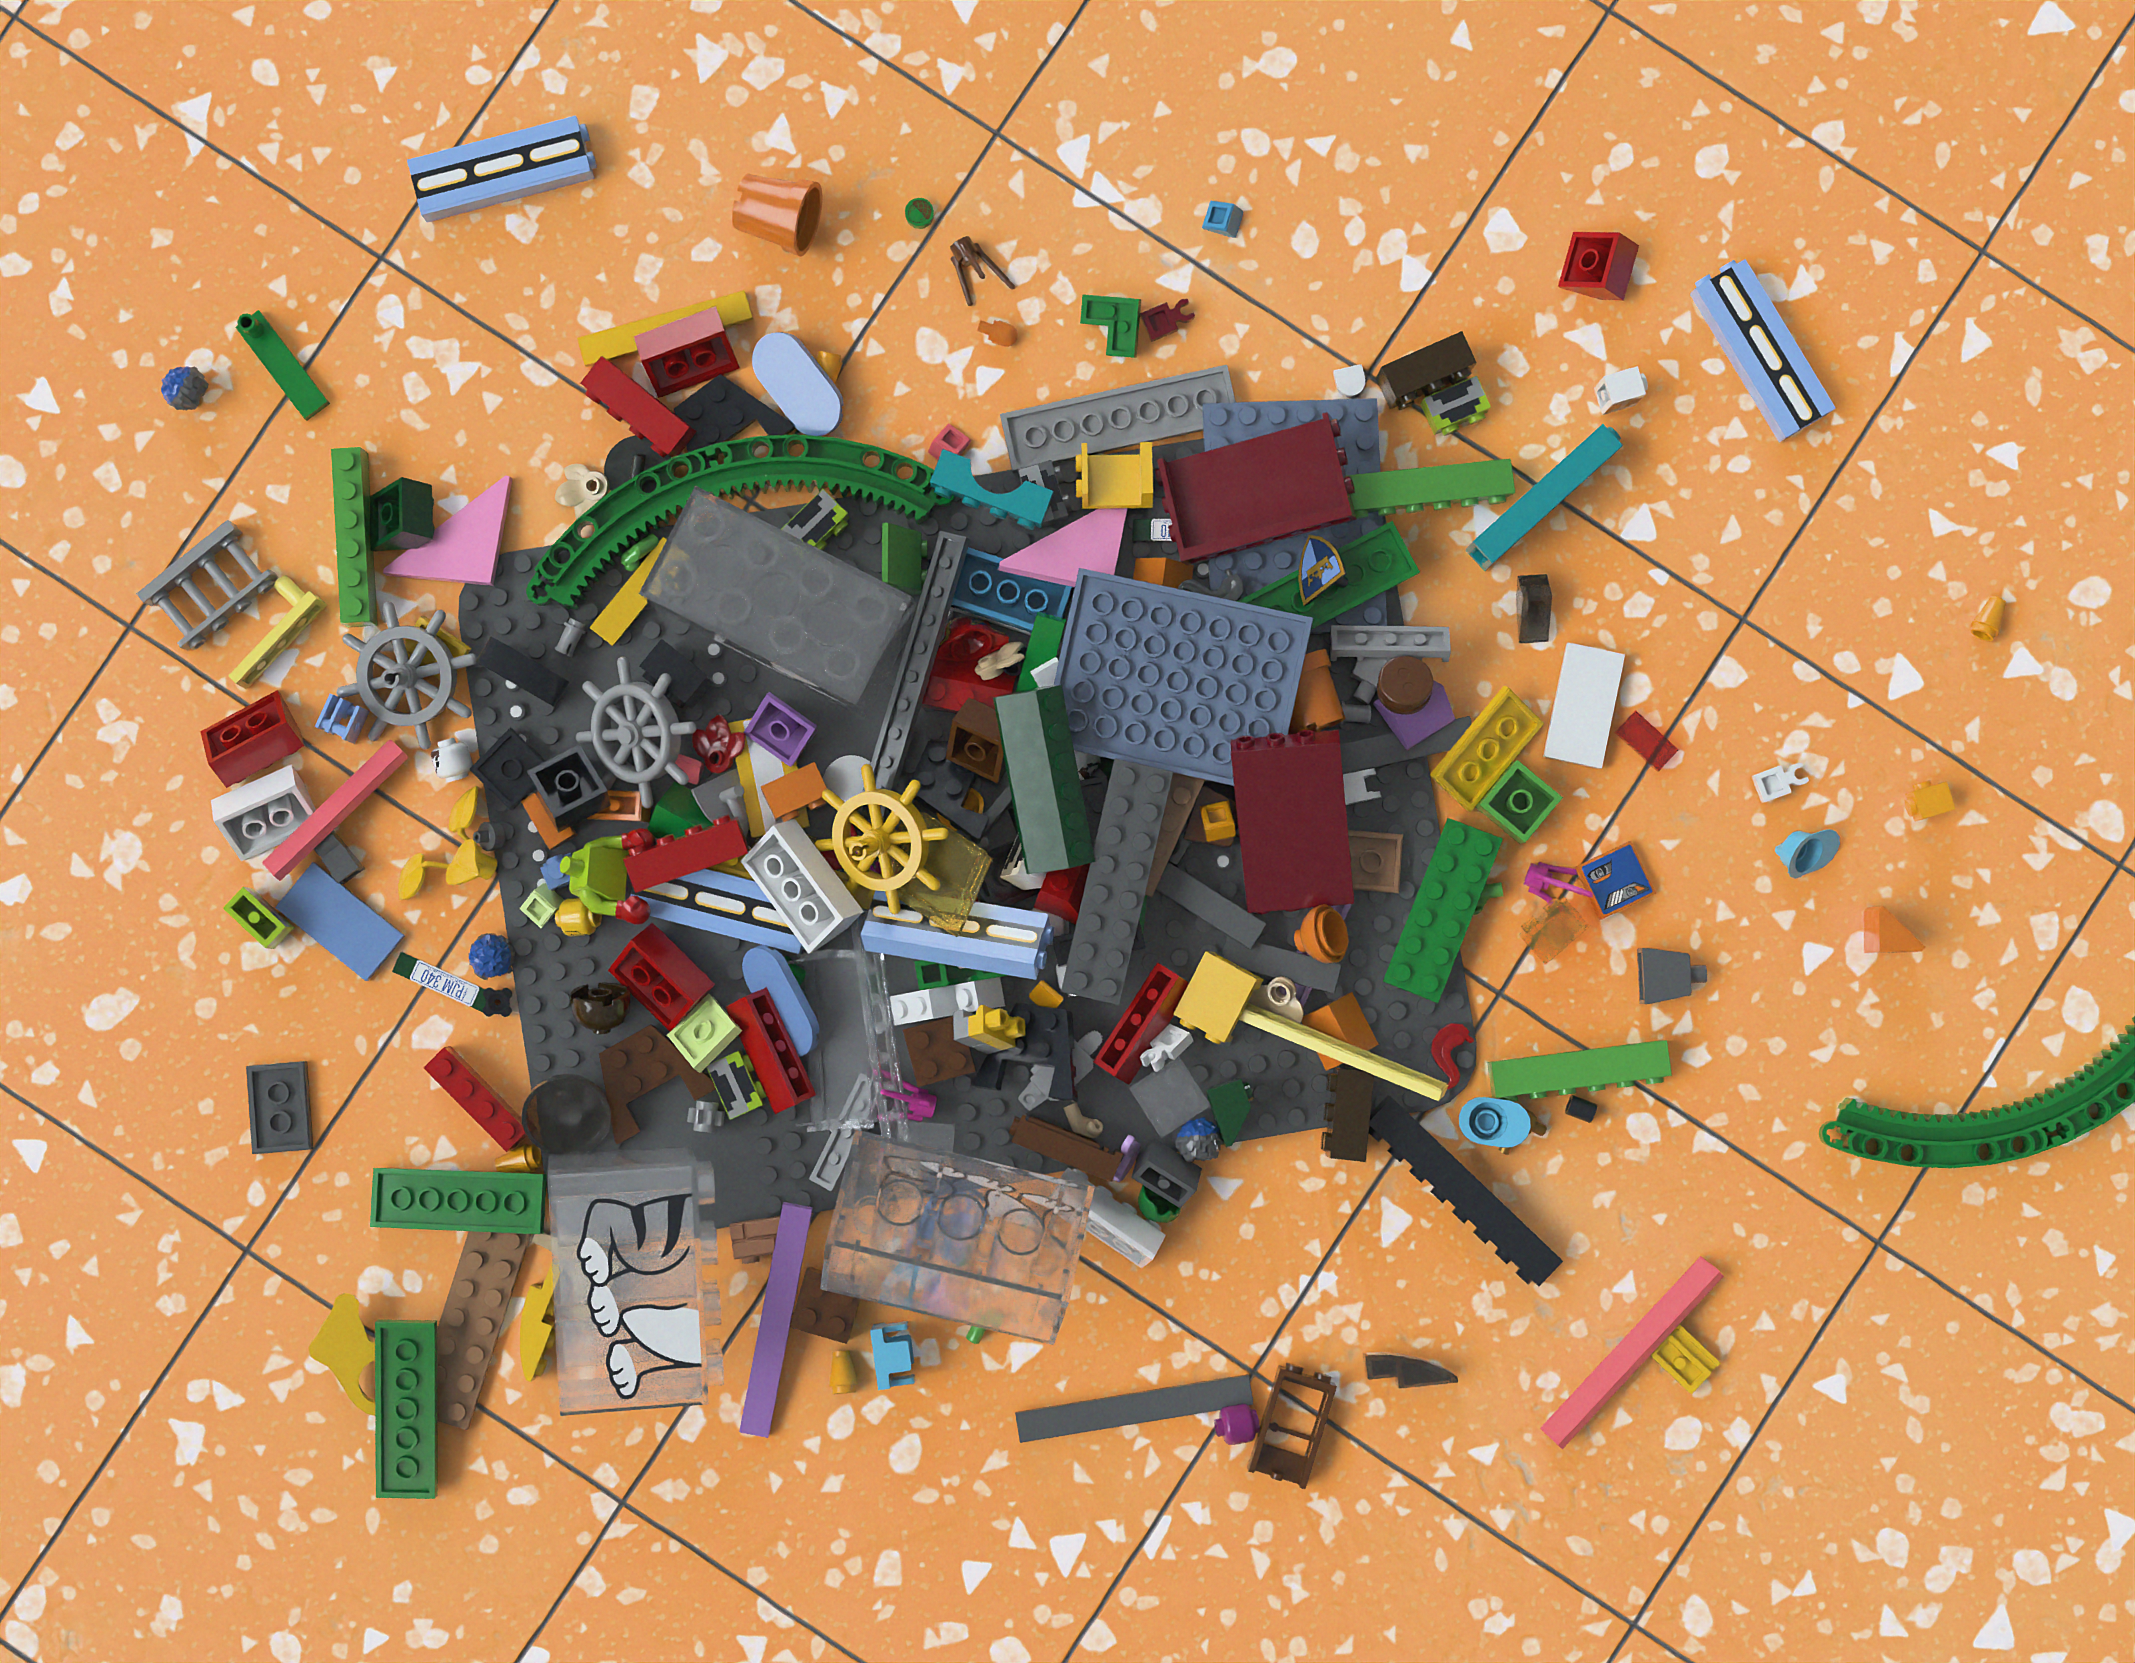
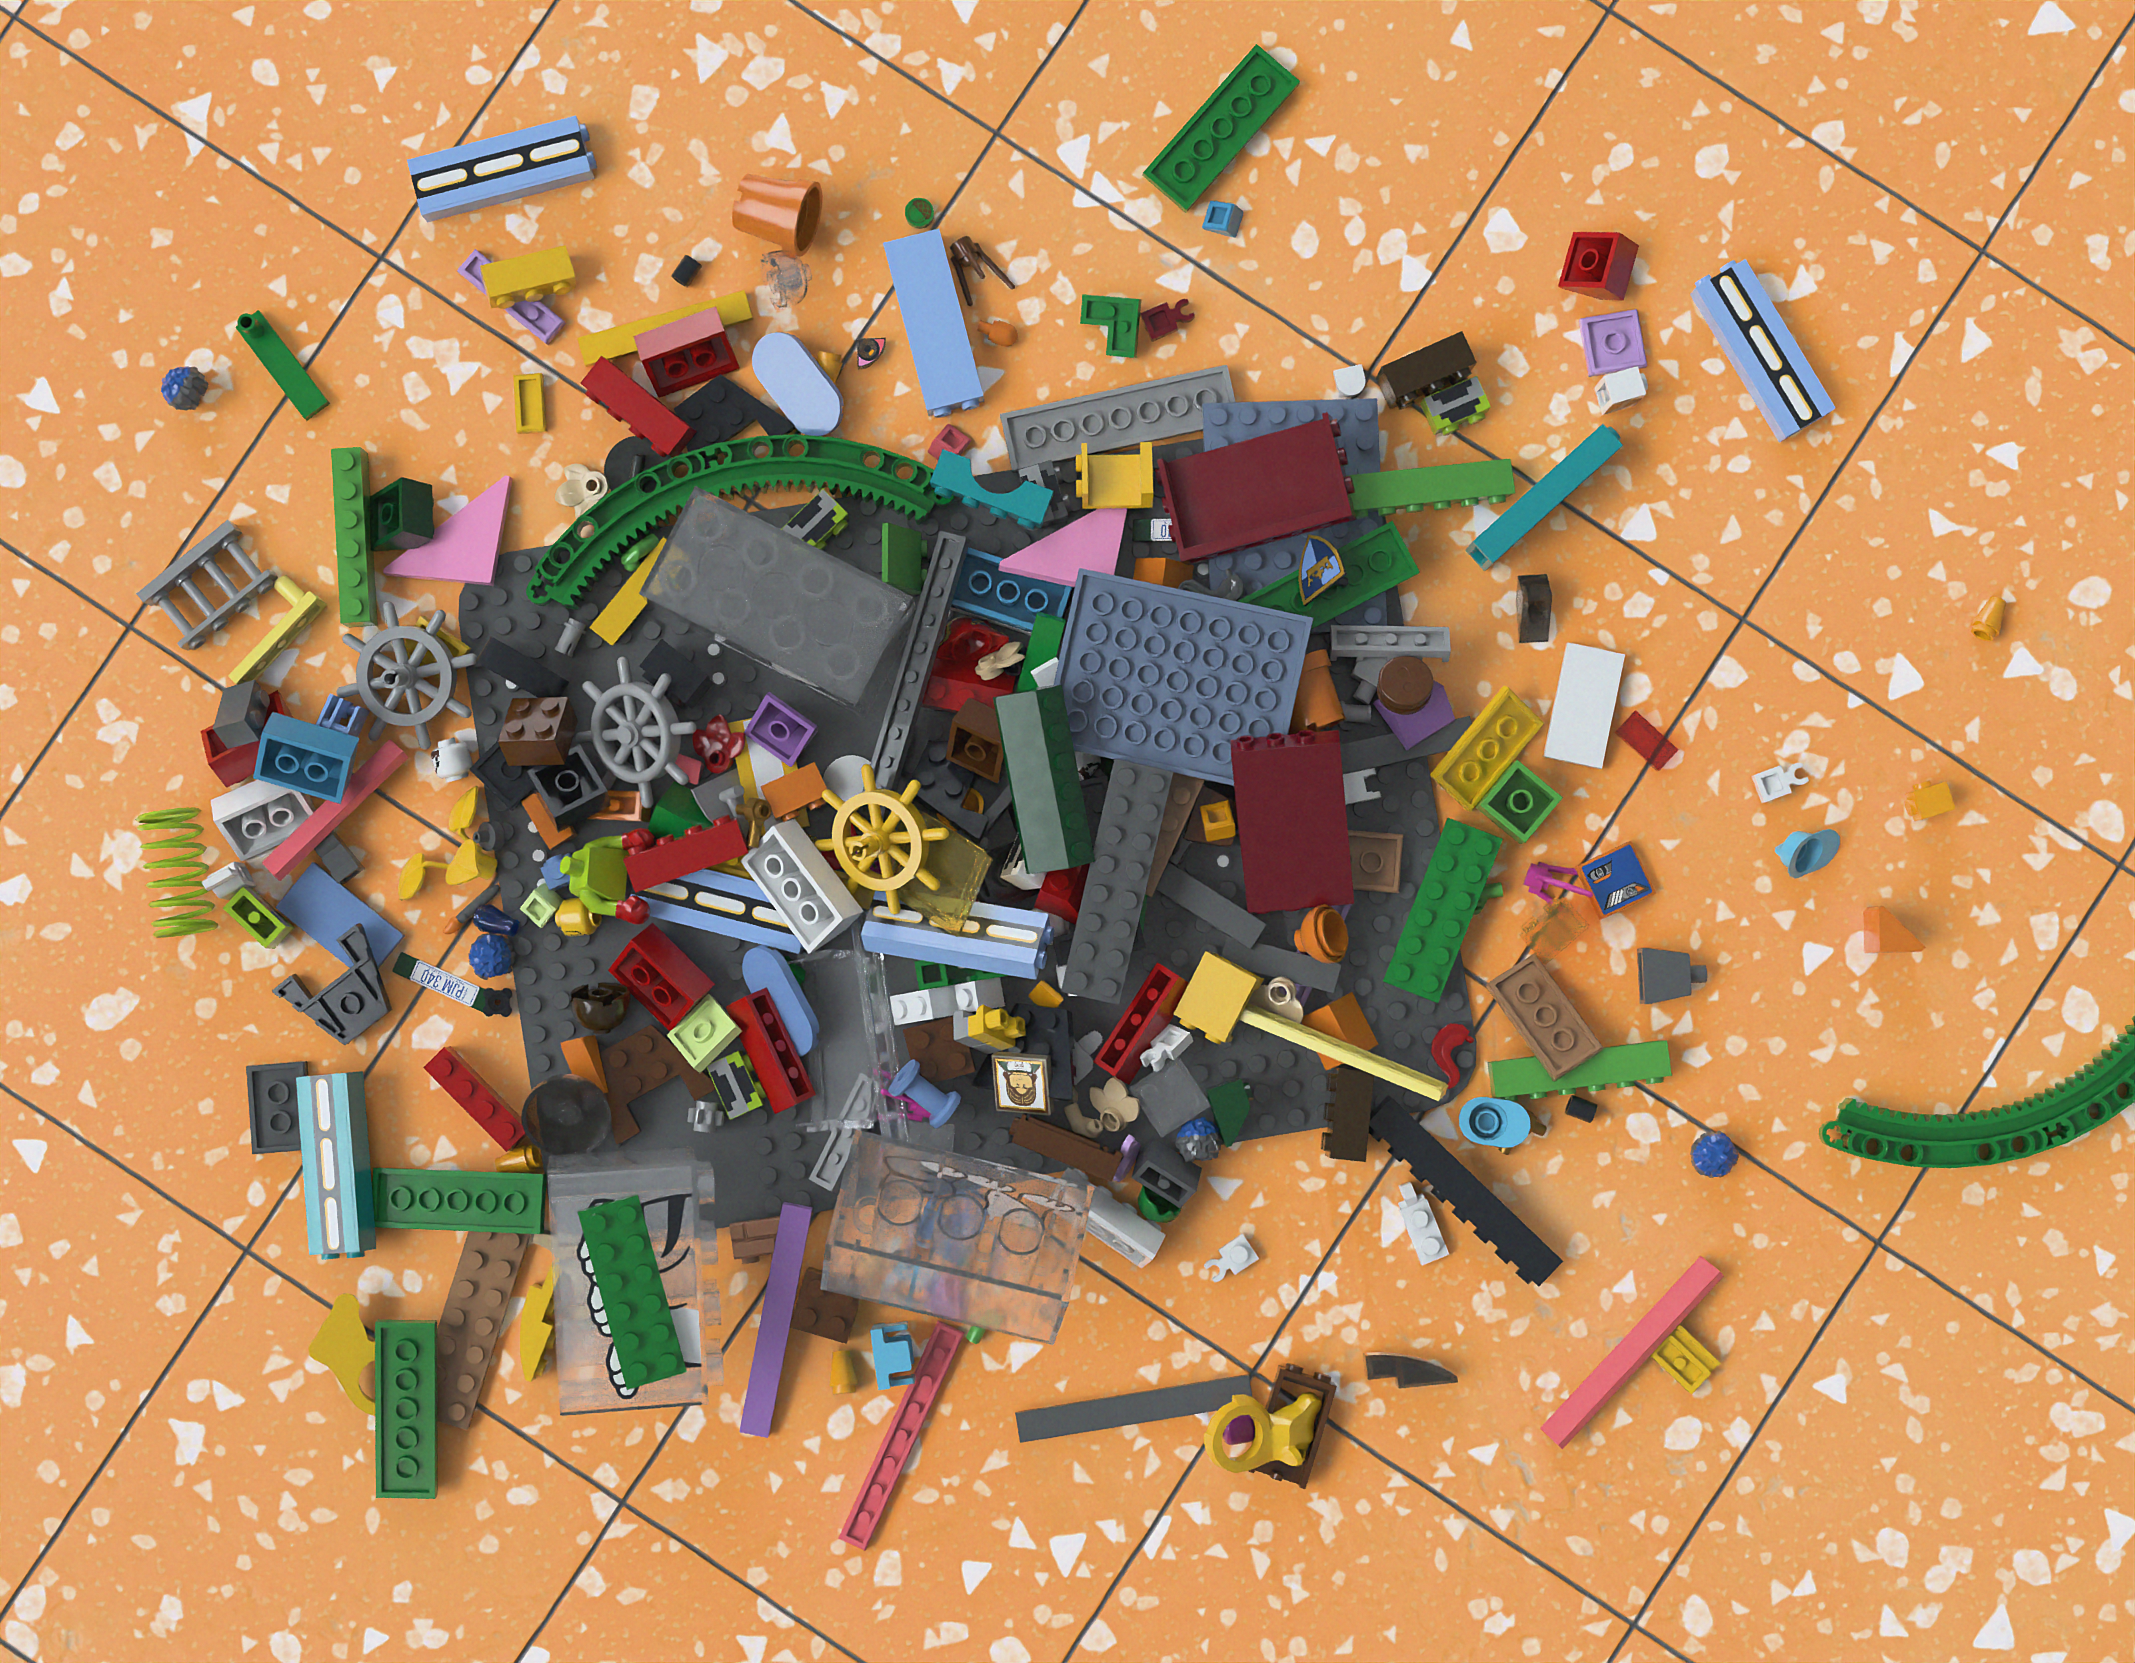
none -> lime piece [135,807,219,938]
none -> white piece [202,861,257,900]
none -> dark grey brick [213,680,270,749]
none -> dark azure brick [253,712,360,804]
none -> wing [272,923,393,1045]
none -> brick [296,1071,376,1260]
none -> dark grey piece [443,885,500,934]
none -> lavender tile [457,249,566,345]
none -> clear blue cone [473,904,520,937]
none -> yellow brick [480,245,576,309]
none -> reddish brown brick [498,697,578,766]
none -> yellow tile [513,373,547,434]
none -> orange slope [561,1035,608,1098]
none -> green plate [577,1193,687,1390]
none -> black hinge [671,254,702,288]
none -> pearl gold piece [735,798,771,848]
none -> clear cylinder [760,250,812,311]
none -> coral tile [838,1320,965,1551]
none -> clear smoke tile [857,338,886,370]
none -> light blue brick [883,228,984,418]
none -> medium blue piece [888,1059,961,1129]
none -> tile [991,1052,1055,1115]
none -> tan plate [1090,1077,1140,1132]
none -> green plate [1142,44,1300,213]
none -> white plate [1204,1233,1259,1282]
none -> yellow animal [1204,1392,1322,1473]
none -> white hinge [1398,1182,1449,1265]
none -> medium nougat tile [1486,953,1604,1082]
none -> lavender tile [1579,309,1647,377]
none -> blue piece [1690,1130,1739,1178]

